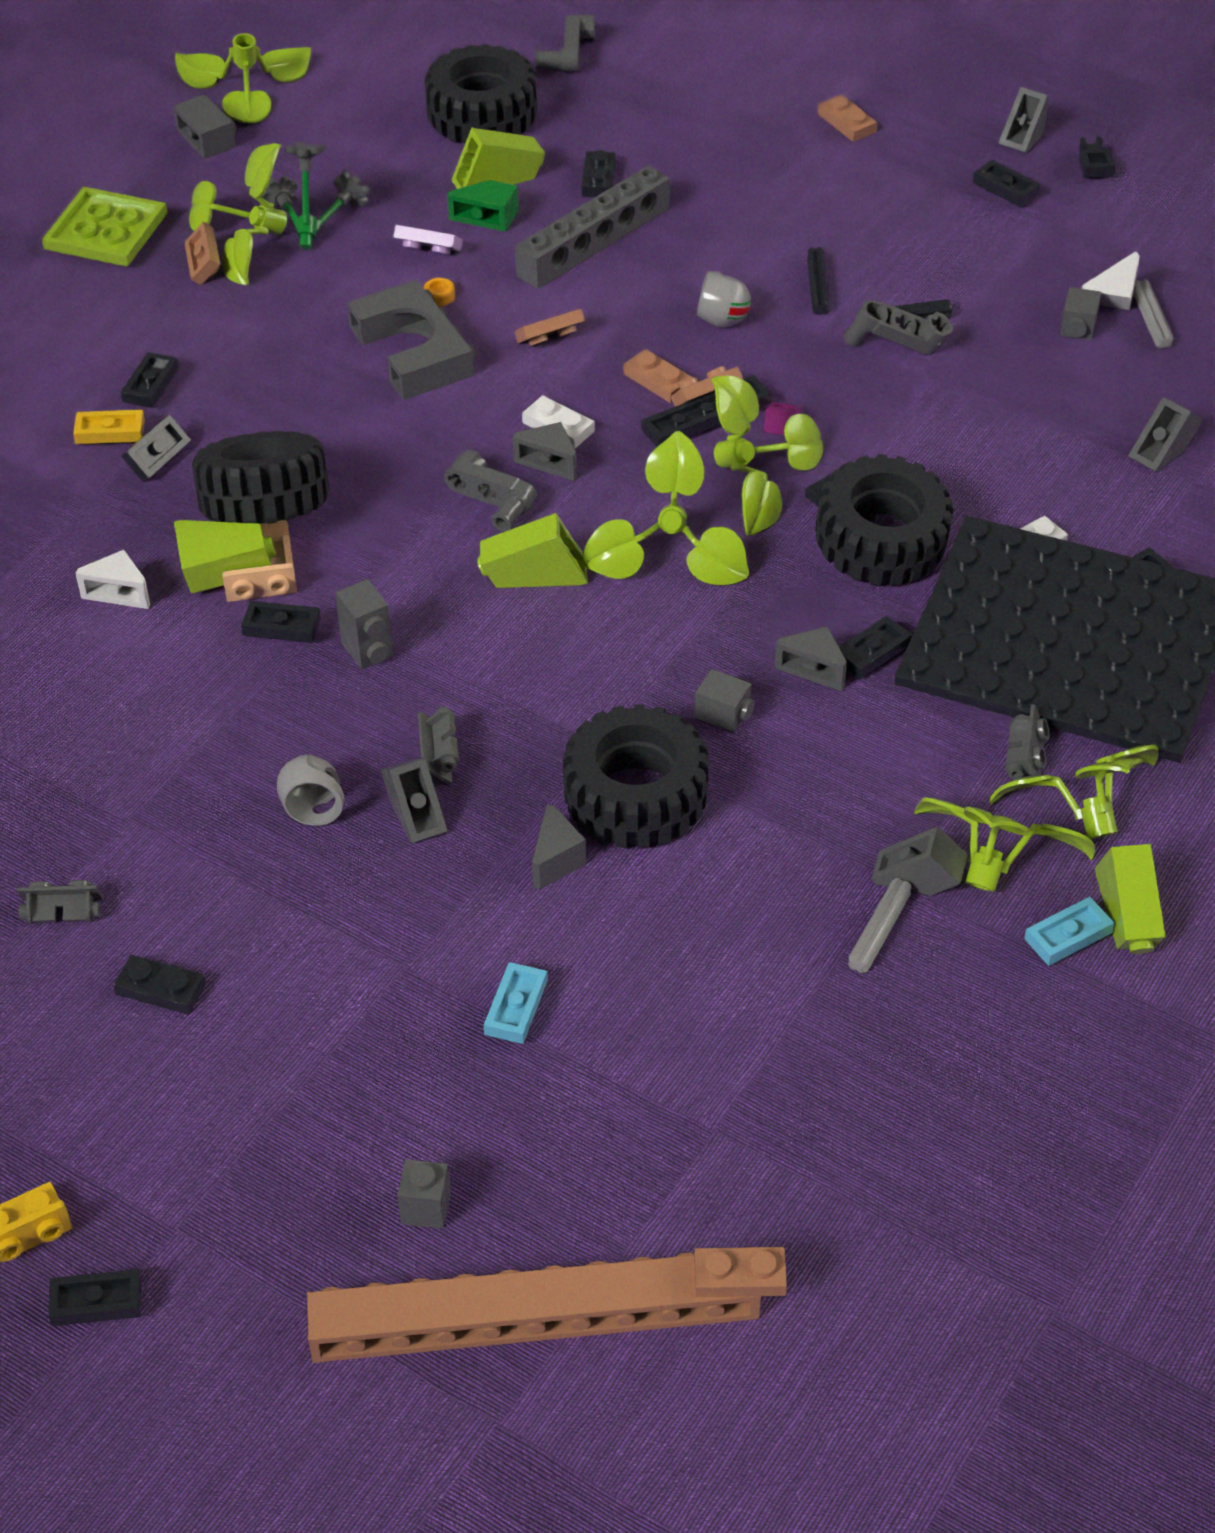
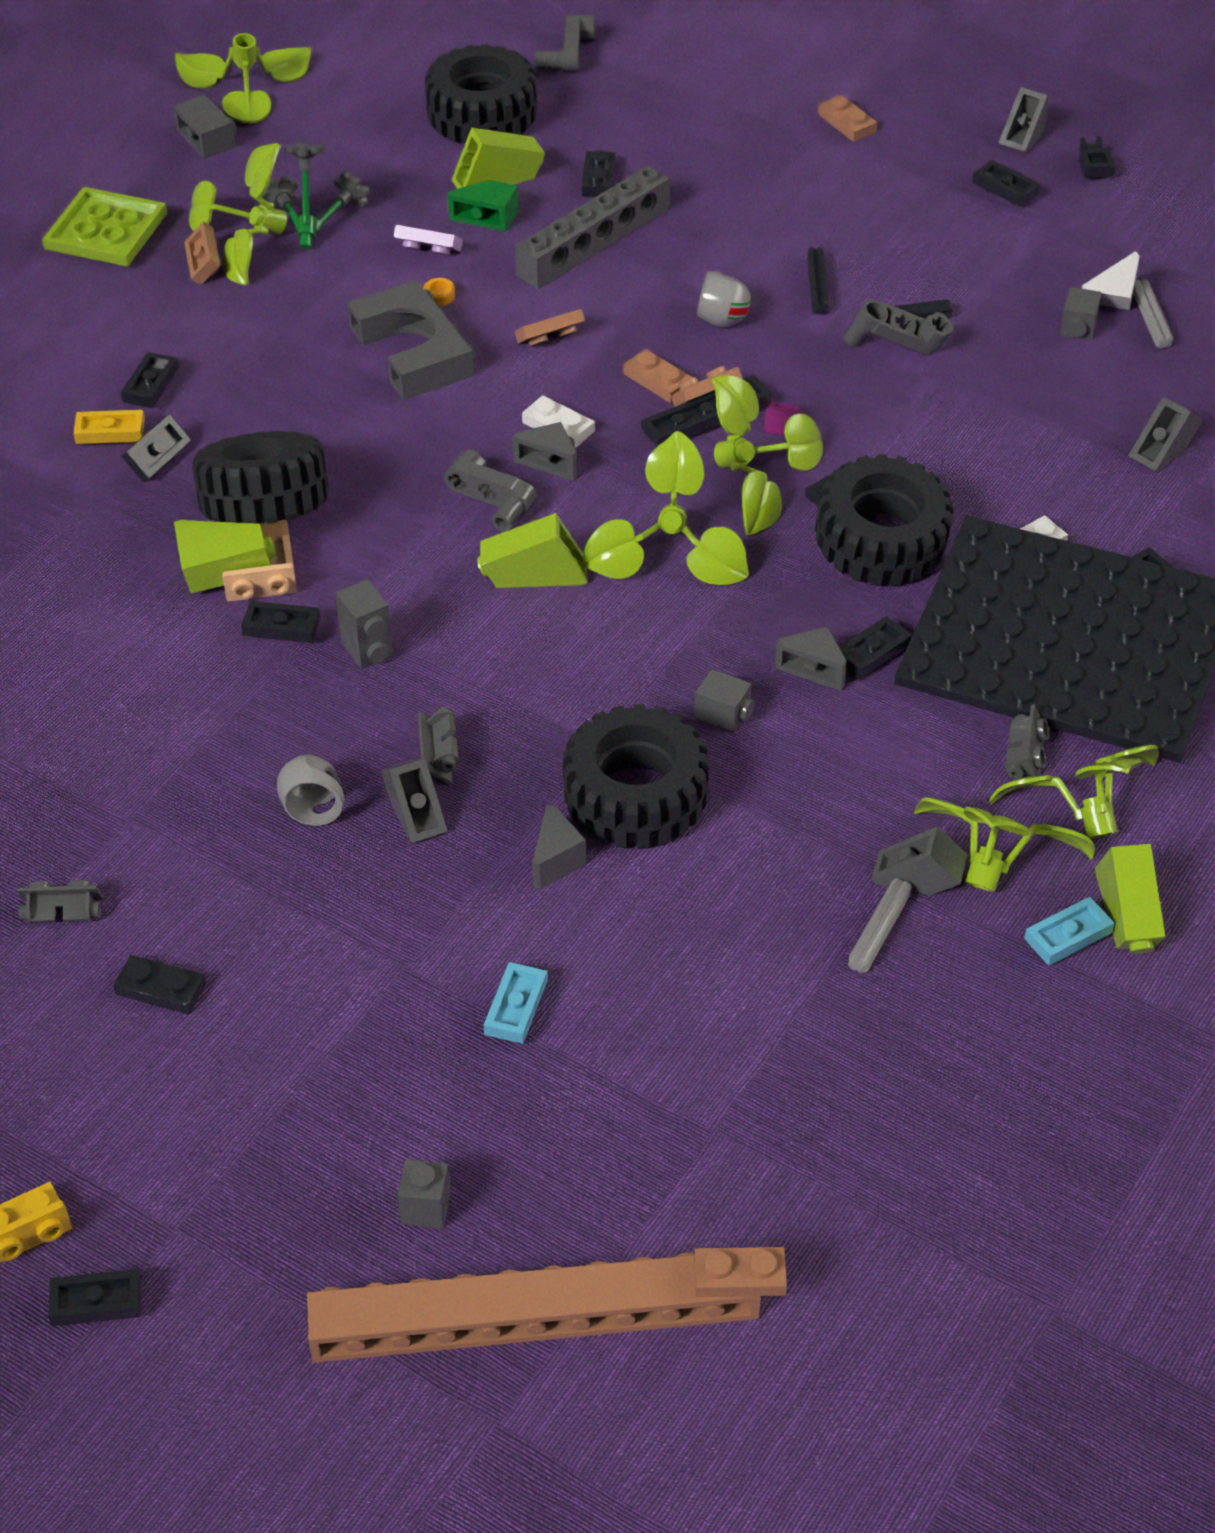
white slope [76,550,150,609] -> none

